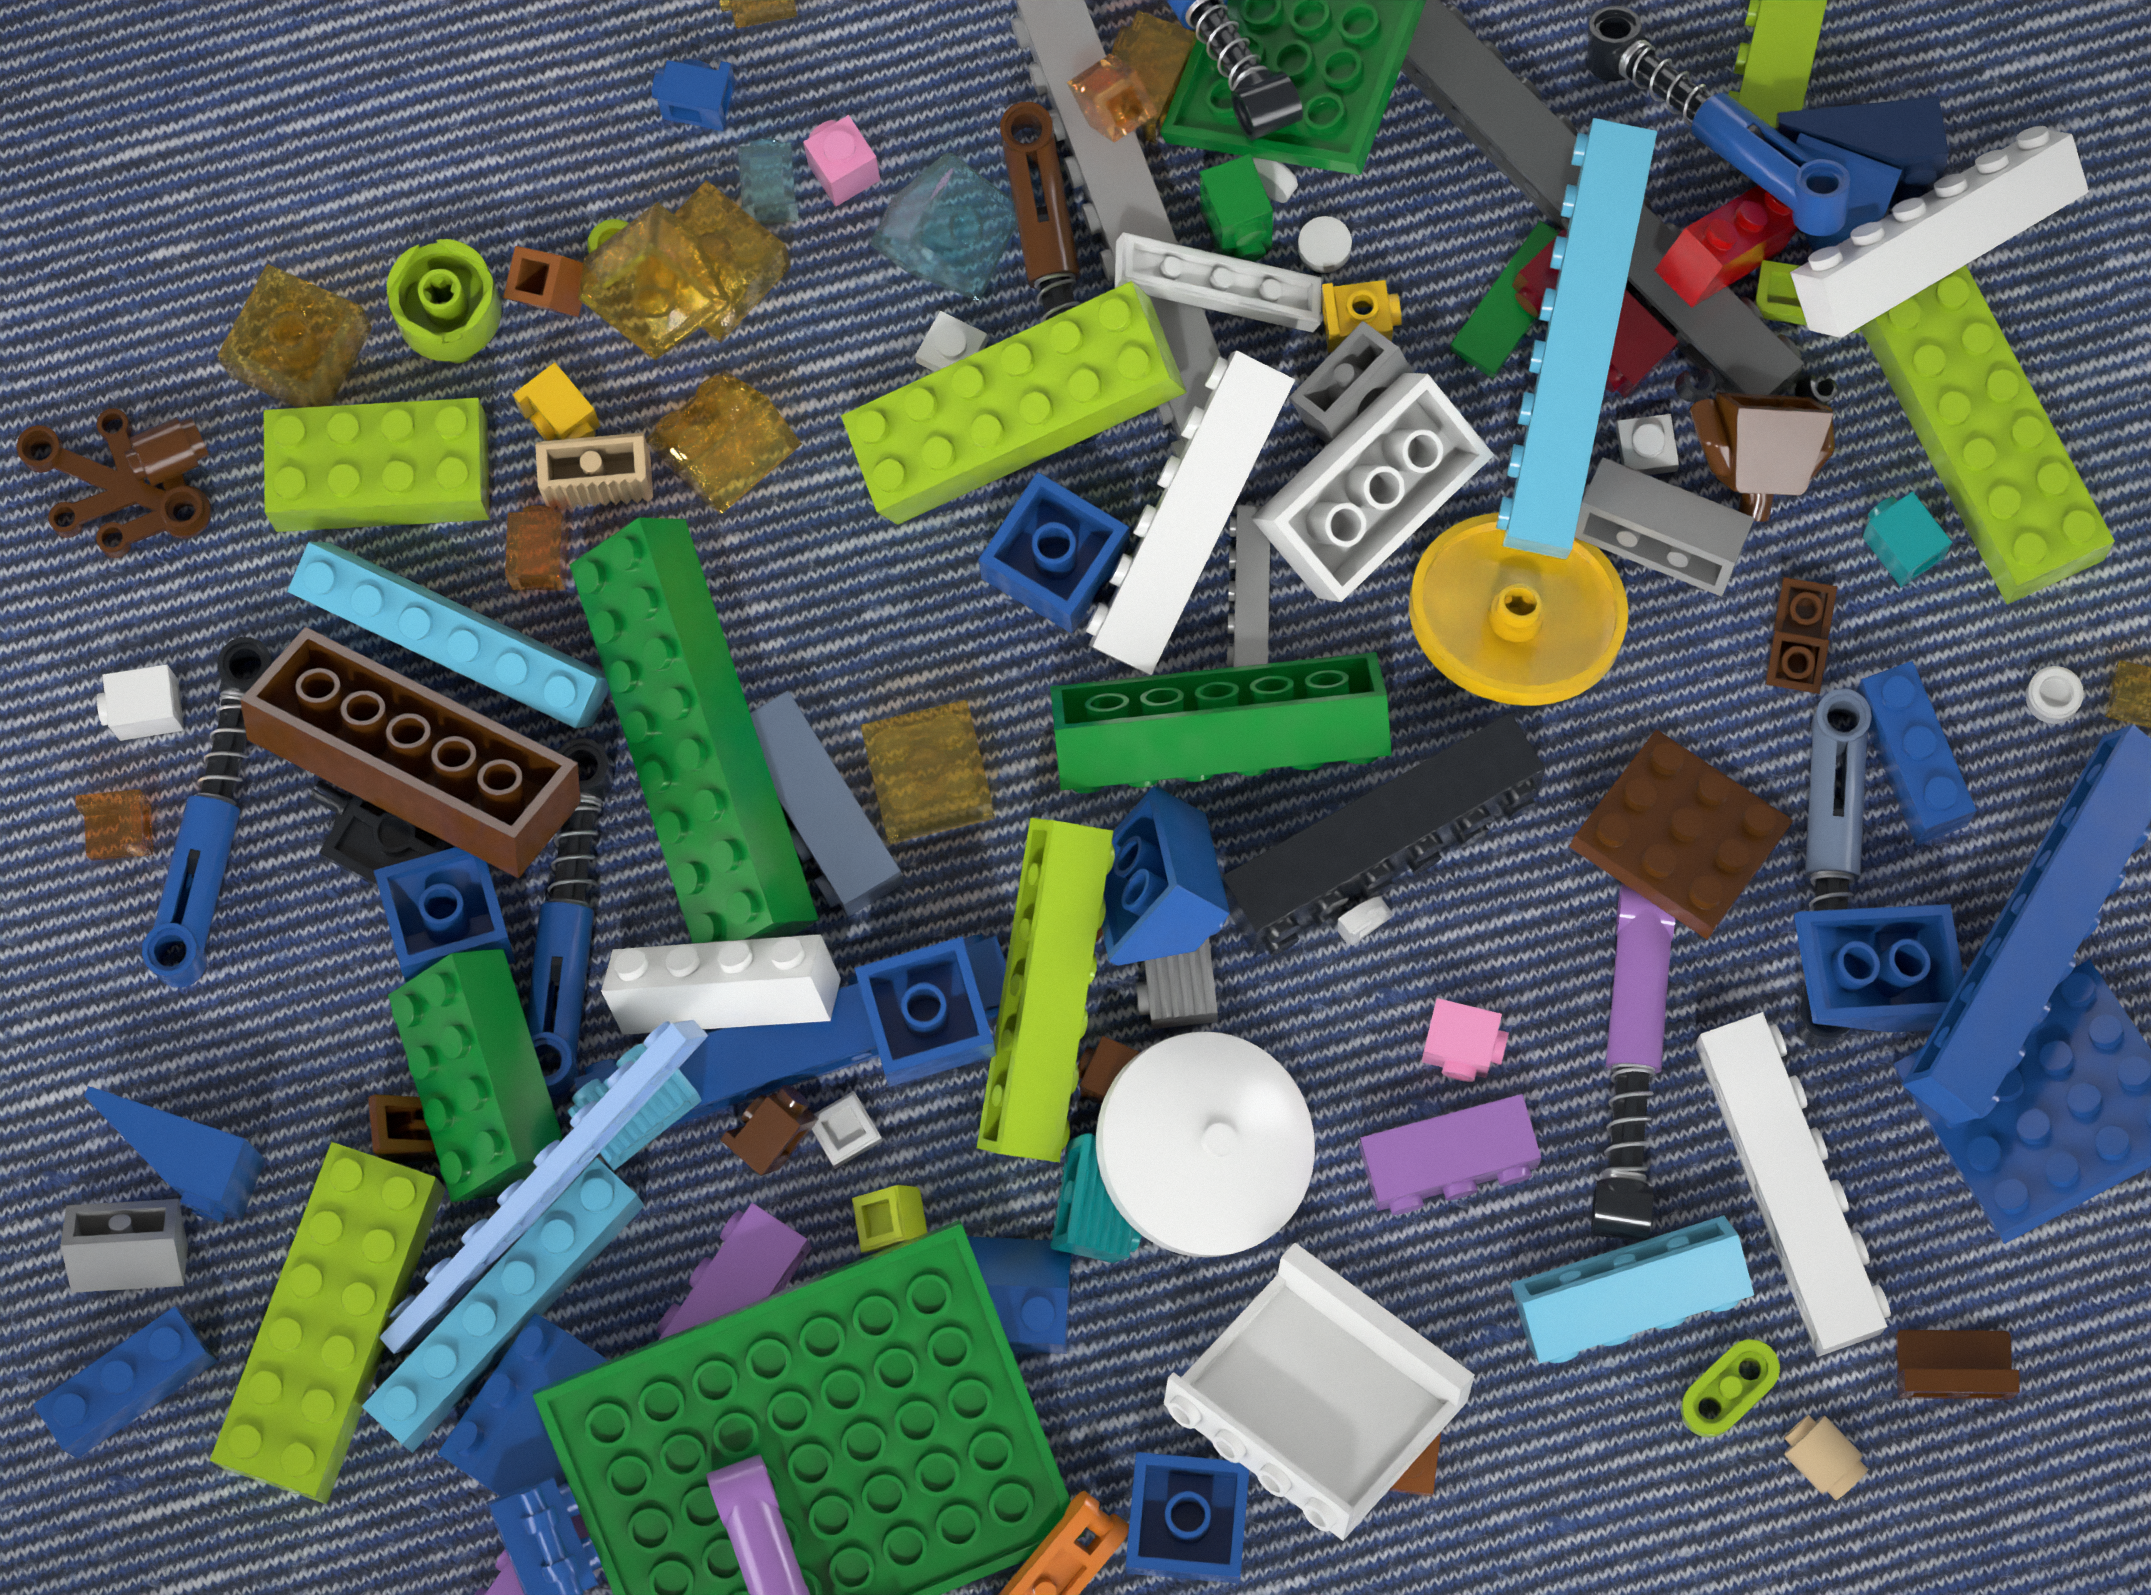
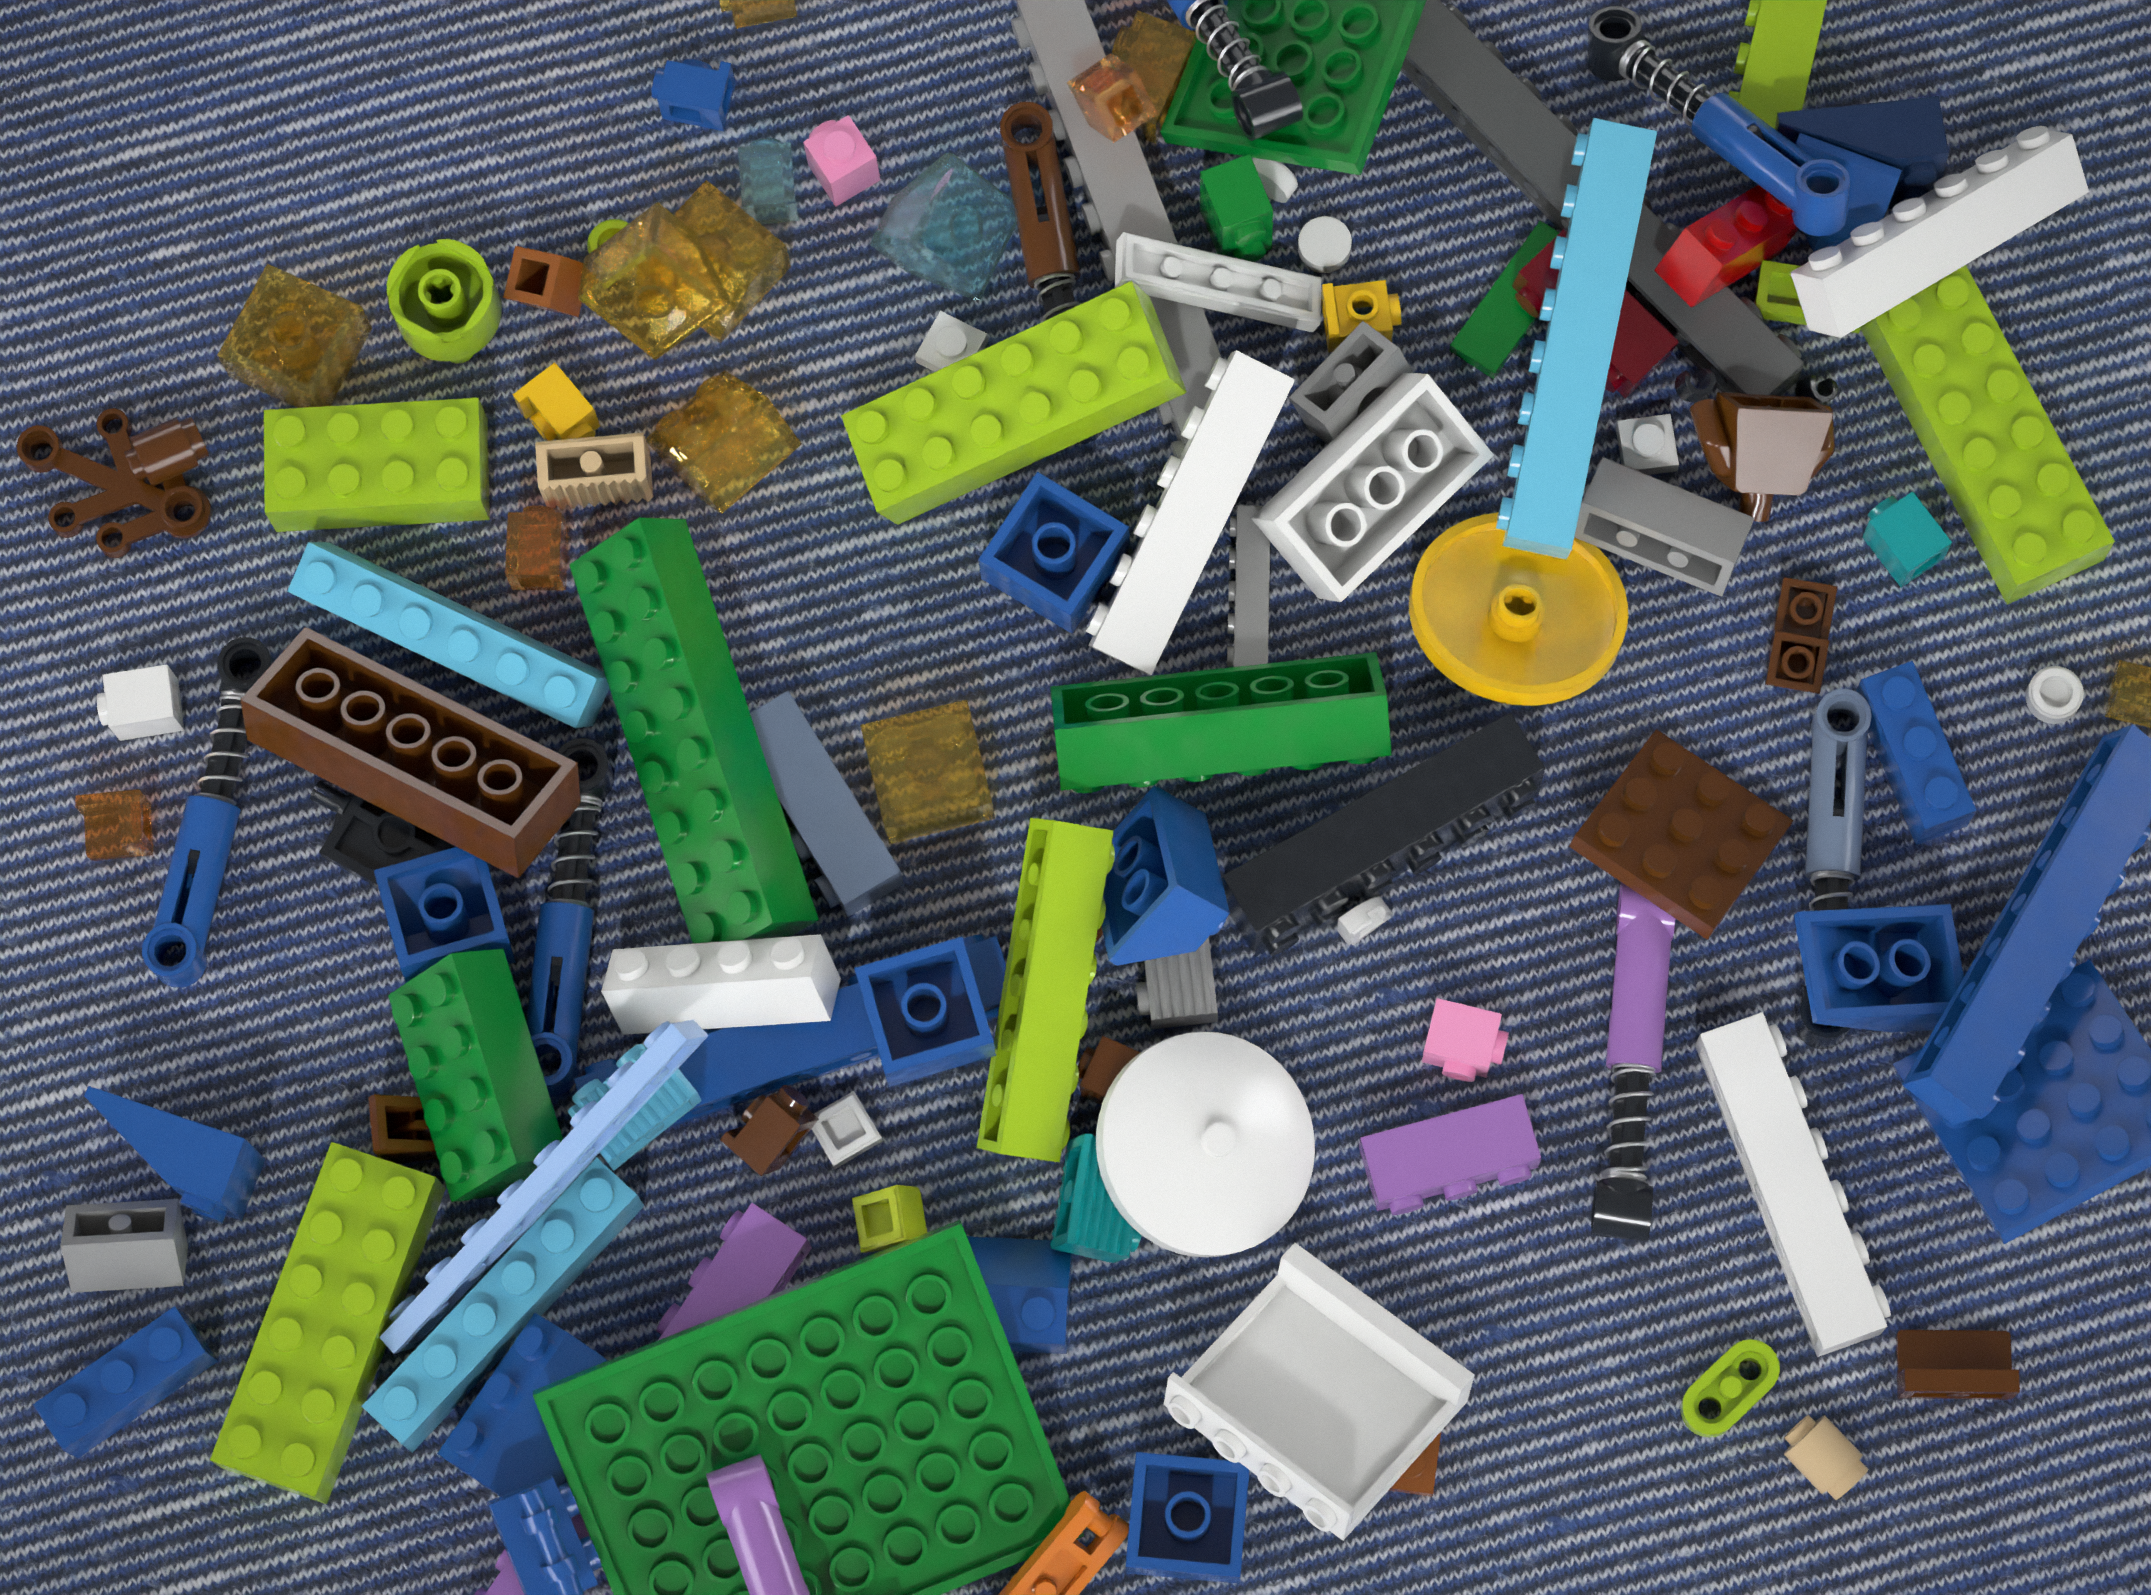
medium azure brick [1510,1215,1754,1364] -> none

